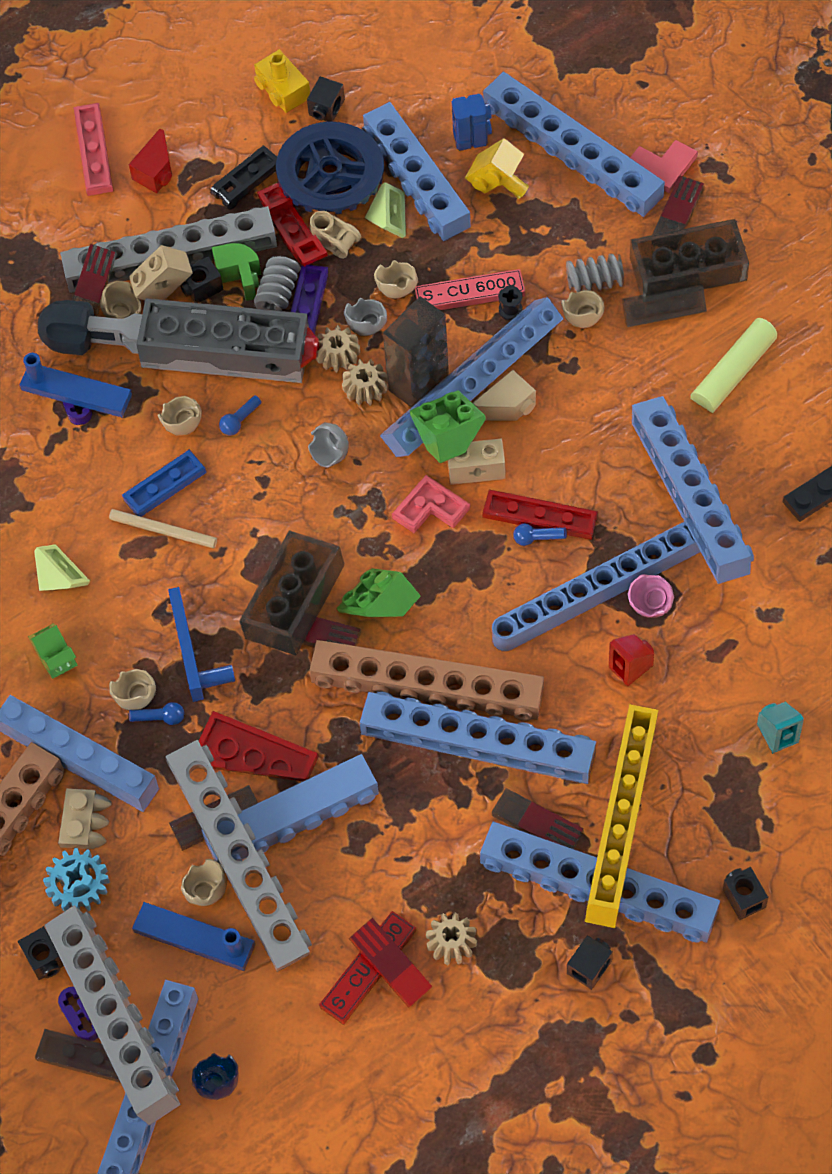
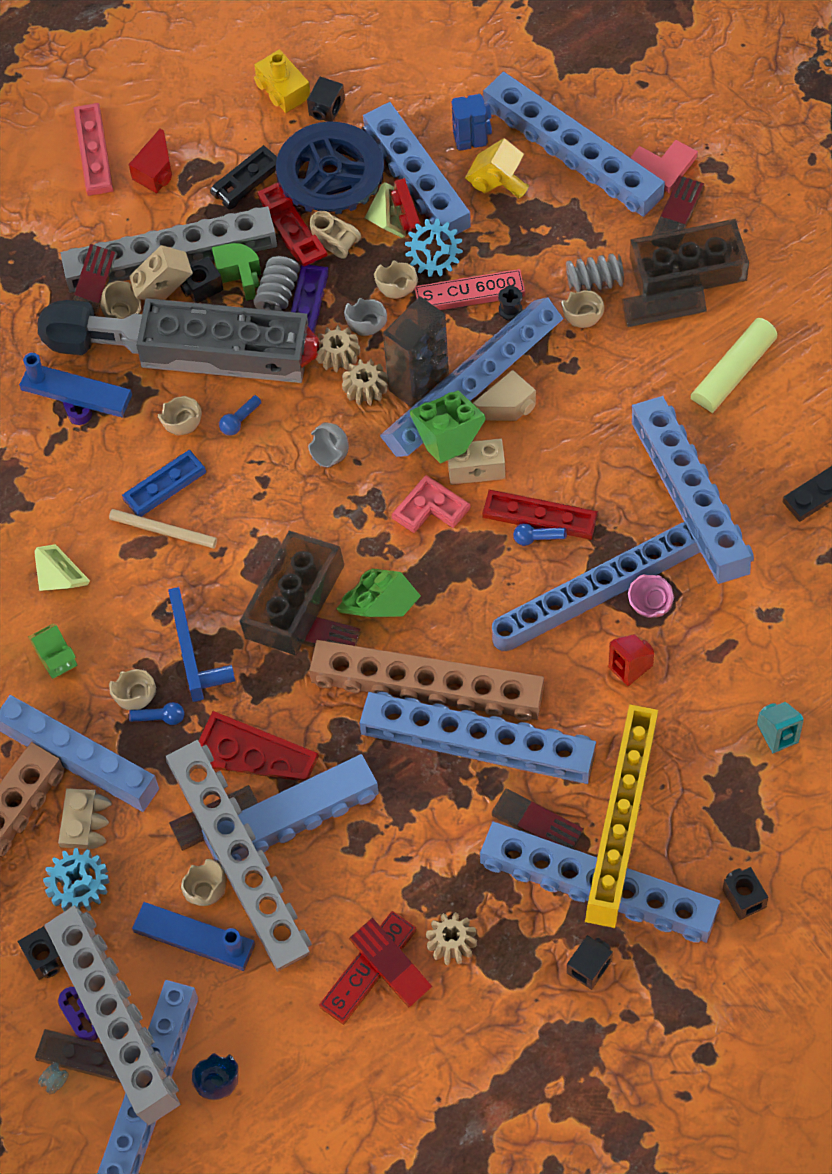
none -> clear light blue bush [38,1063,69,1094]
none -> red plate [391,178,421,238]
none -> medium azure gear [405,218,463,277]

